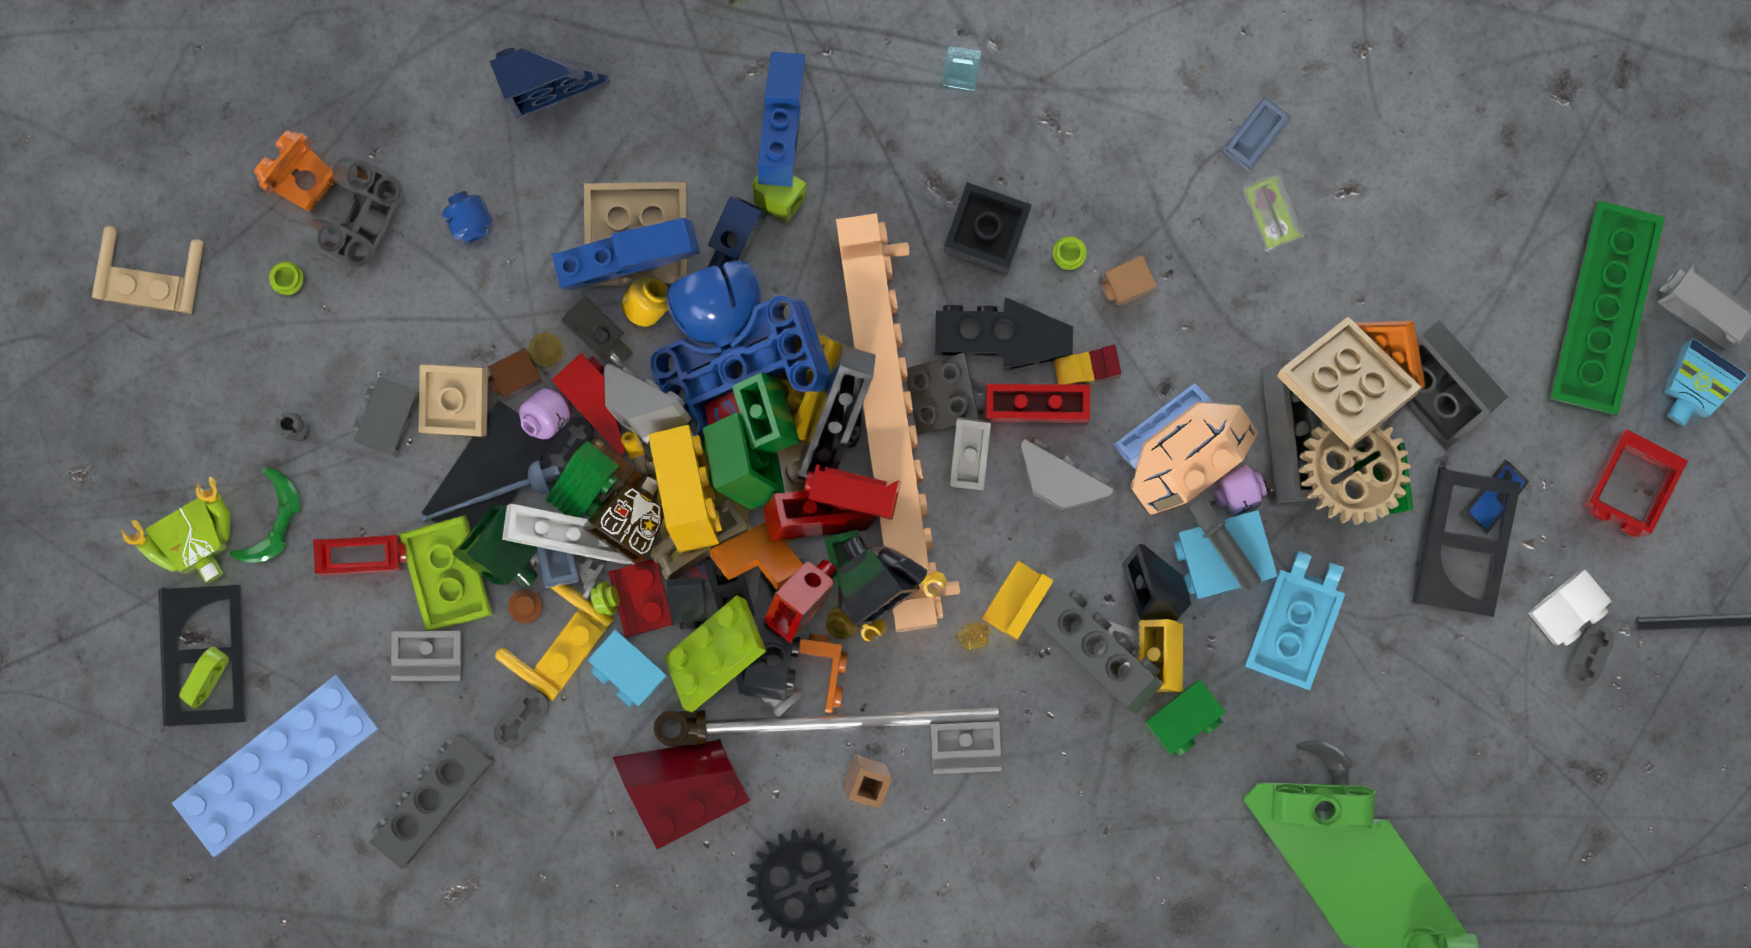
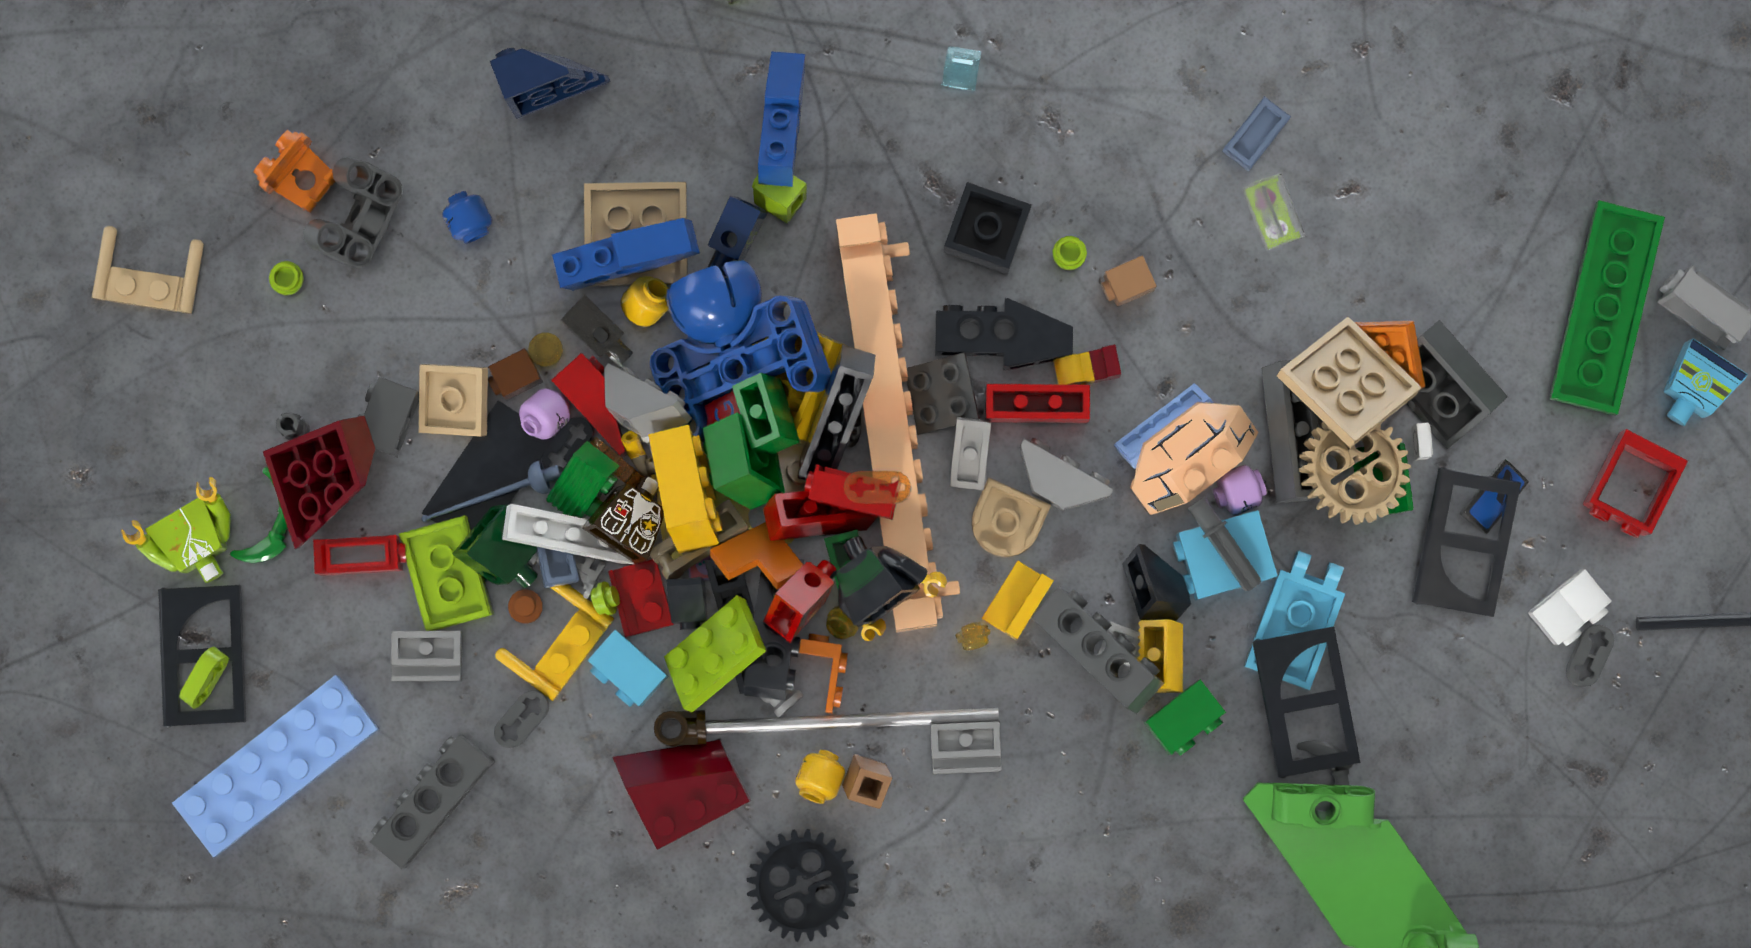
none -> dark red wedge [263,415,375,549]
none -> yellow head [795,750,845,804]
none -> clear orange beam [844,471,912,504]
none -> tan tile [972,477,1051,557]
none -> black window [1252,626,1361,778]
none -> white tile [1411,423,1433,461]

